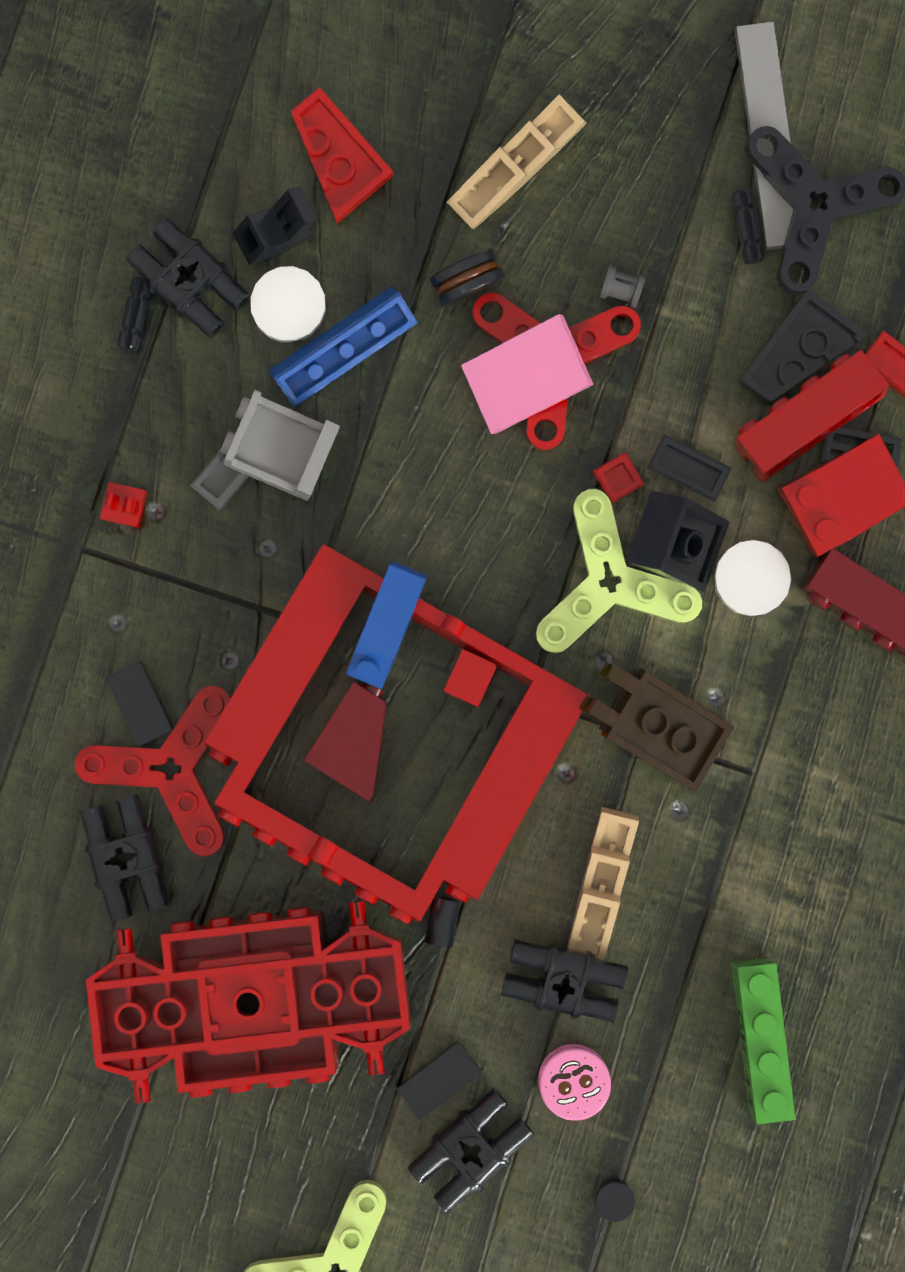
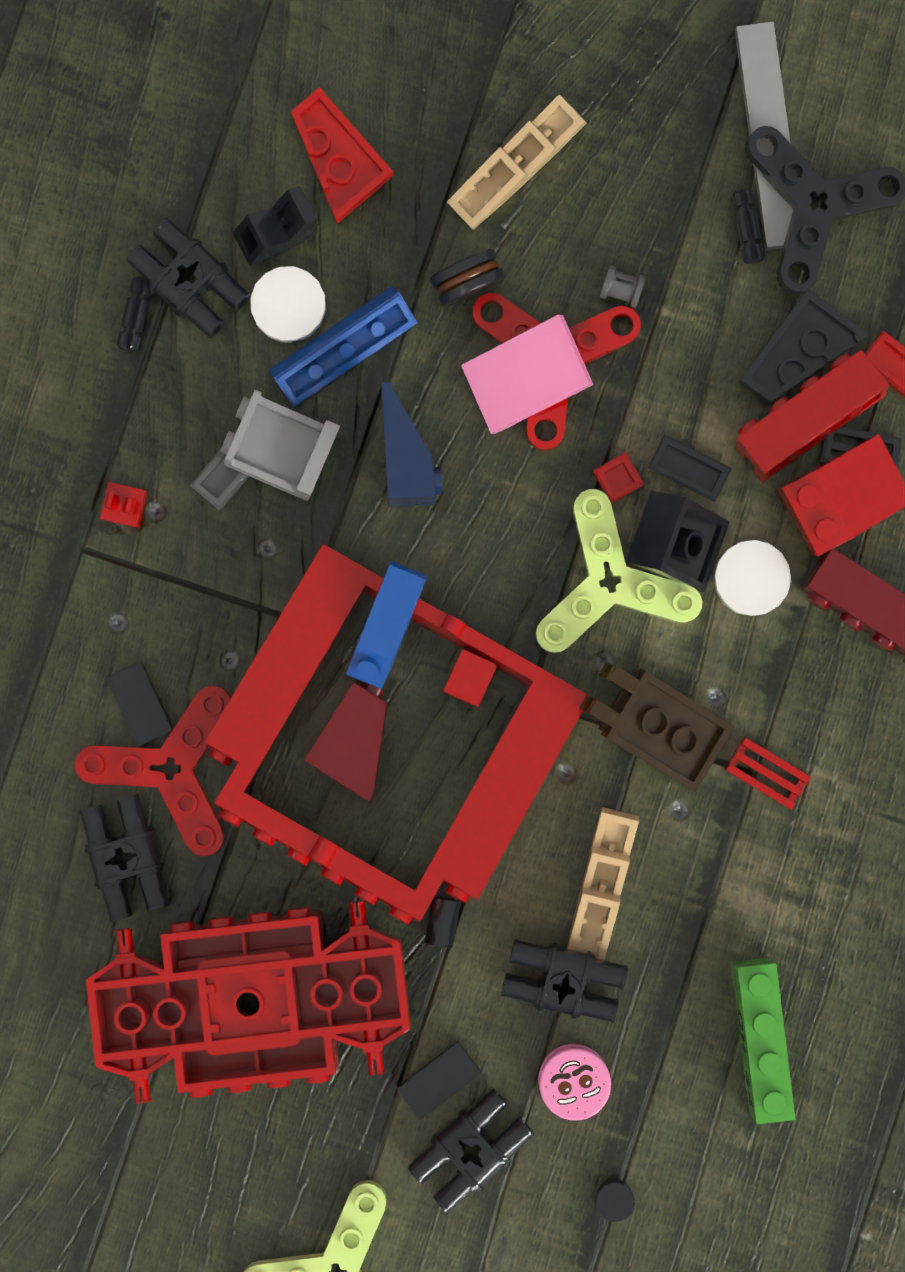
none -> dark blue slope [381,382,443,508]
none -> red tile [724,737,811,810]

